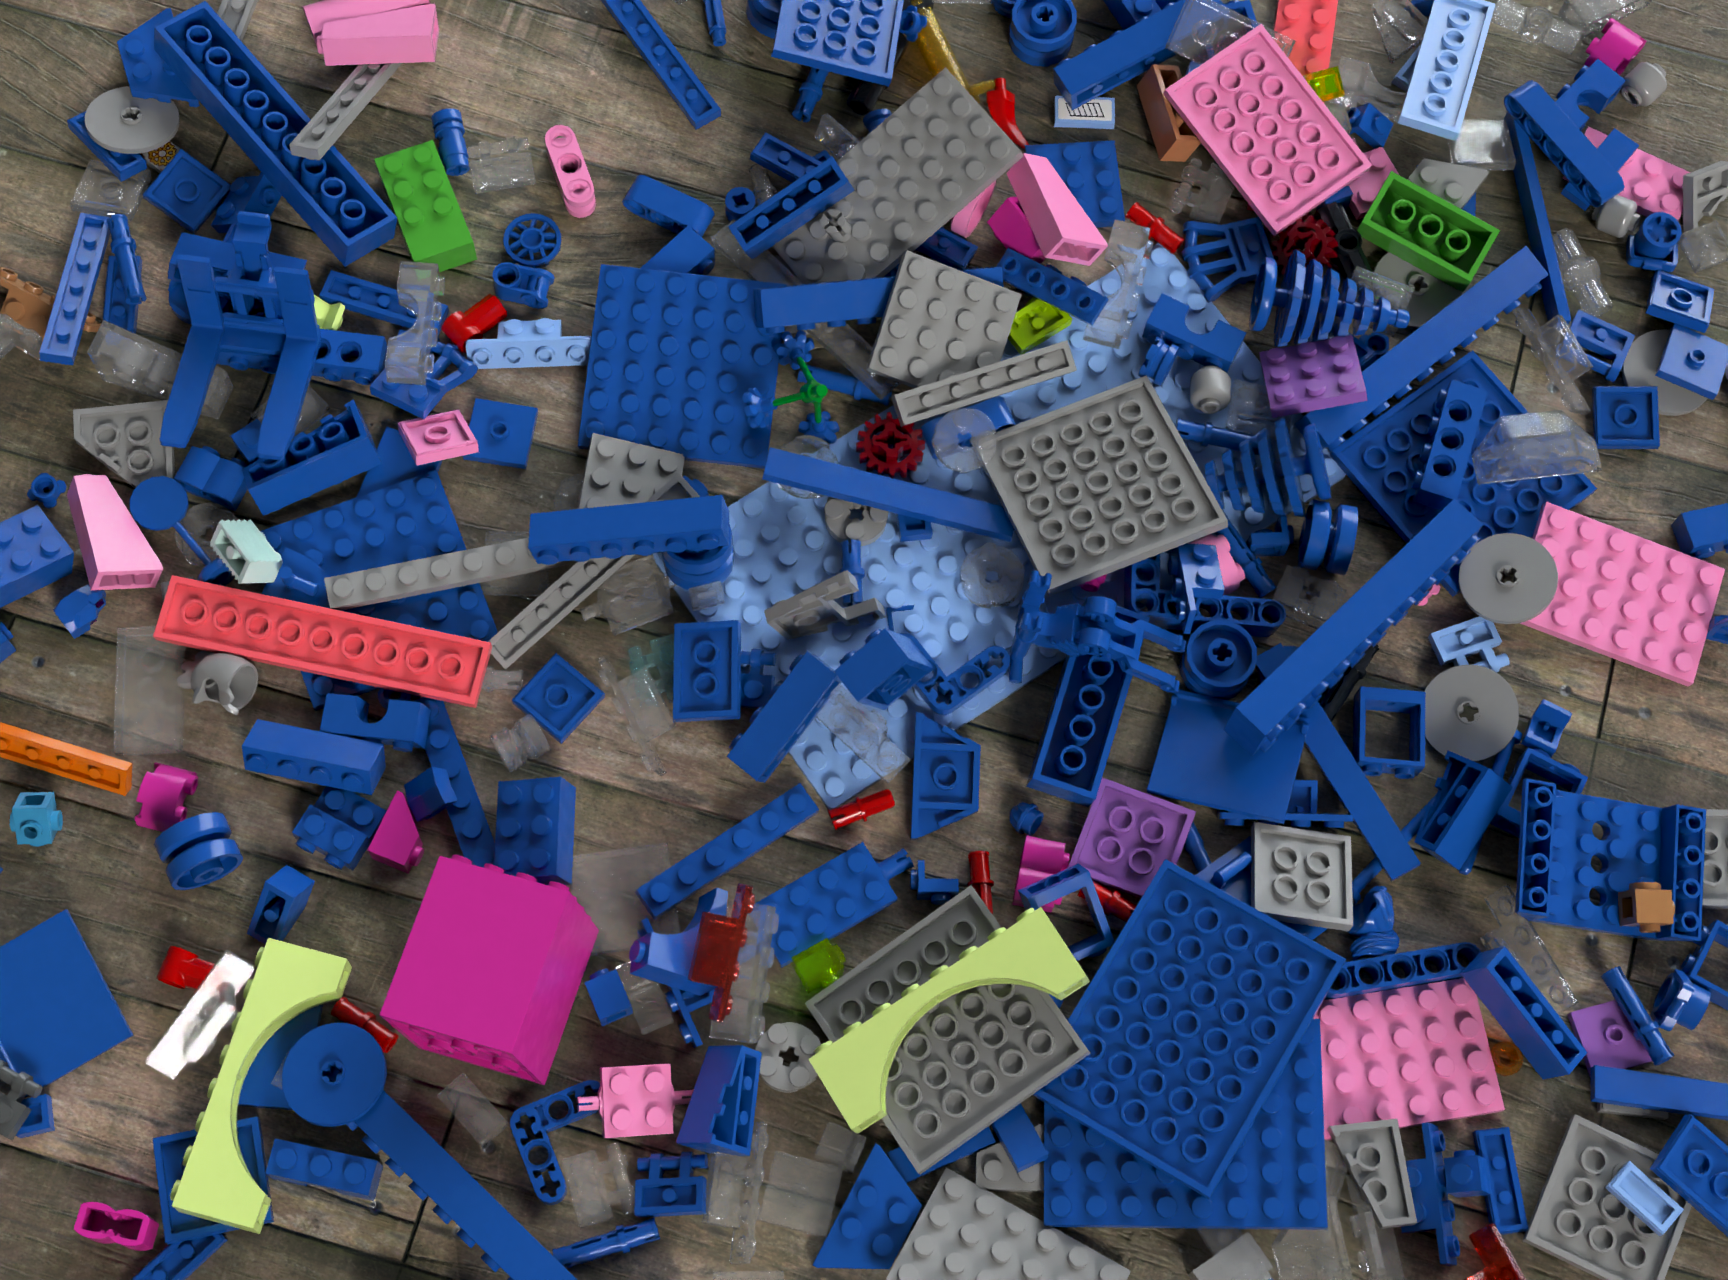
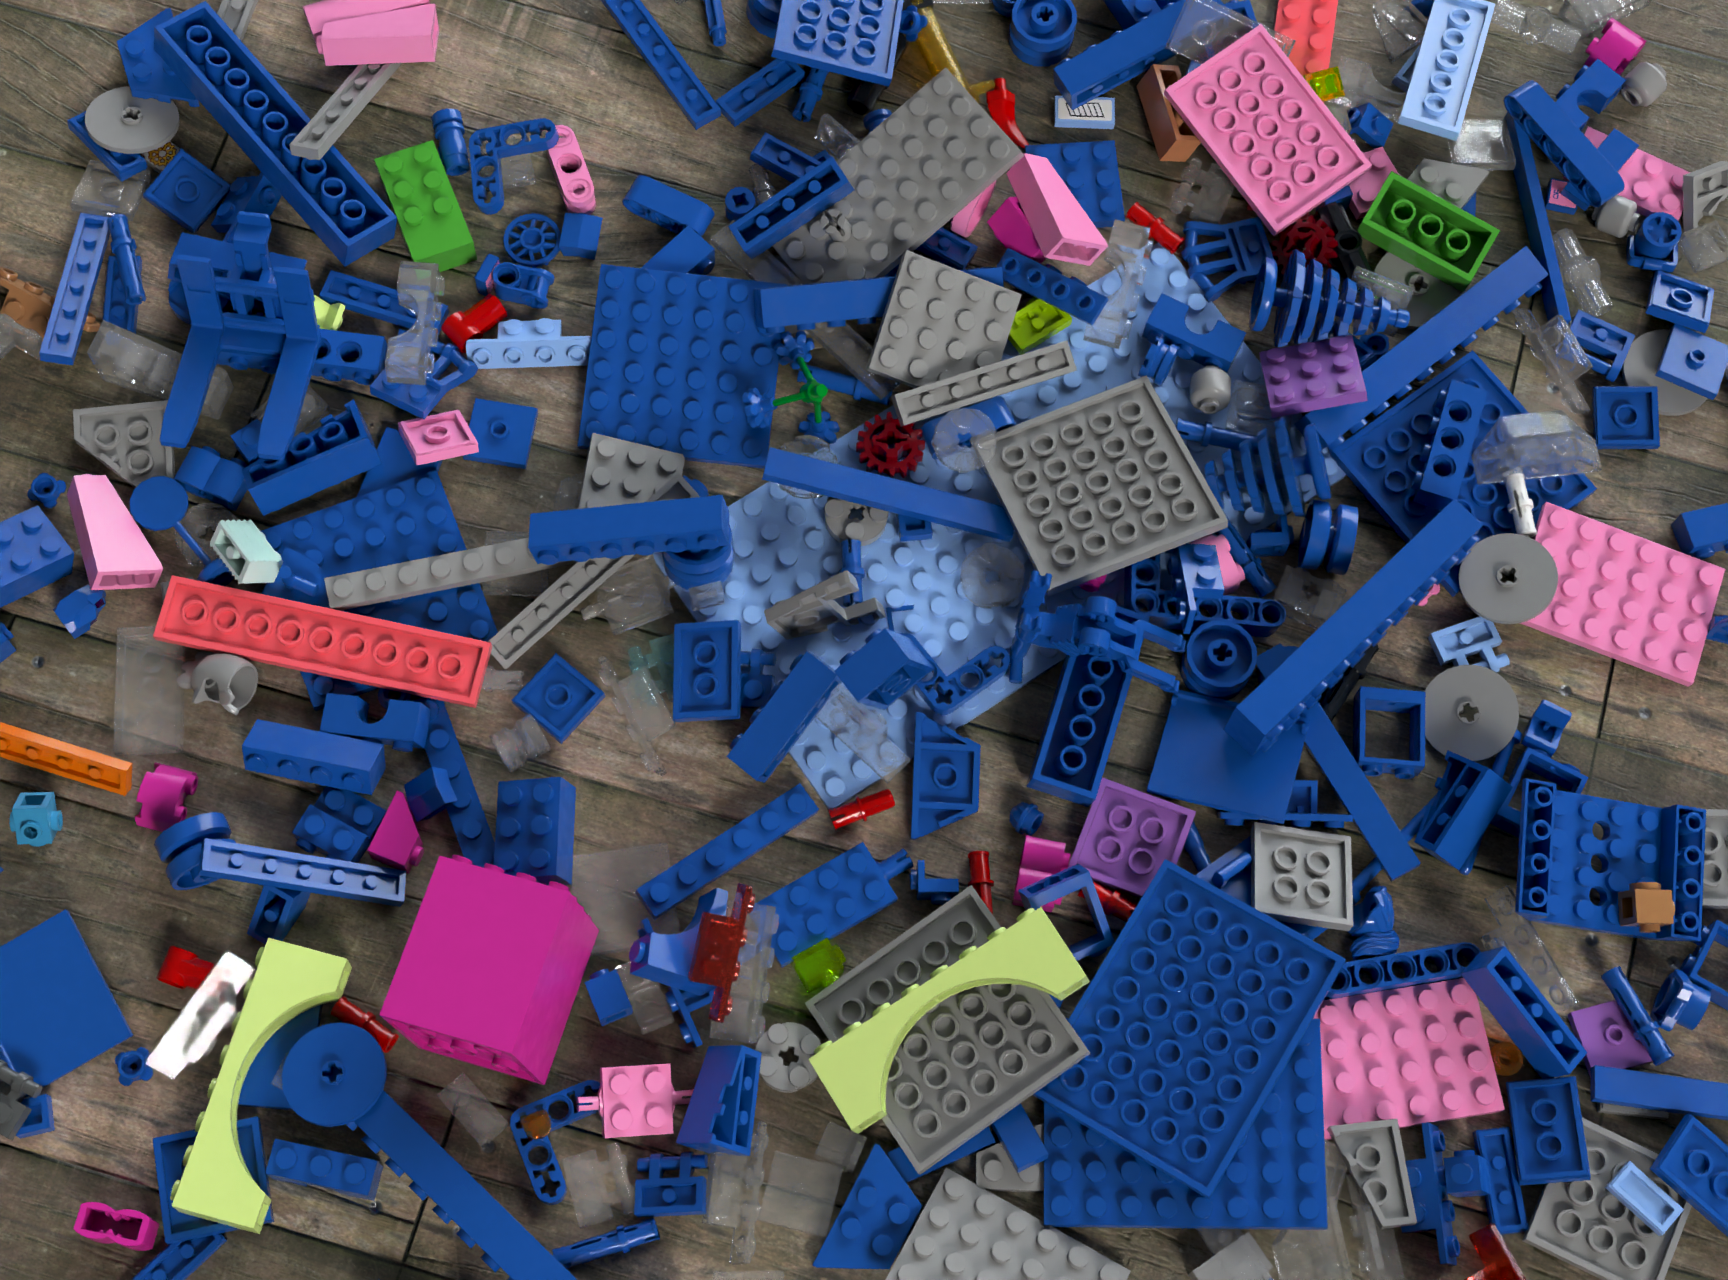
none -> blue plate [115,1047,154,1086]
none -> plate [198,838,406,907]
none -> blue beam [469,118,559,215]
none -> blue tile [474,253,500,296]
none -> clear orange hinge [521,1110,551,1139]
none -> blue piece [559,213,603,260]
none -> blue plate [716,58,805,127]
none -> white pin [1504,473,1538,538]
none -> blue tile [1506,1076,1591,1186]
none -> tile [1545,178,1577,215]

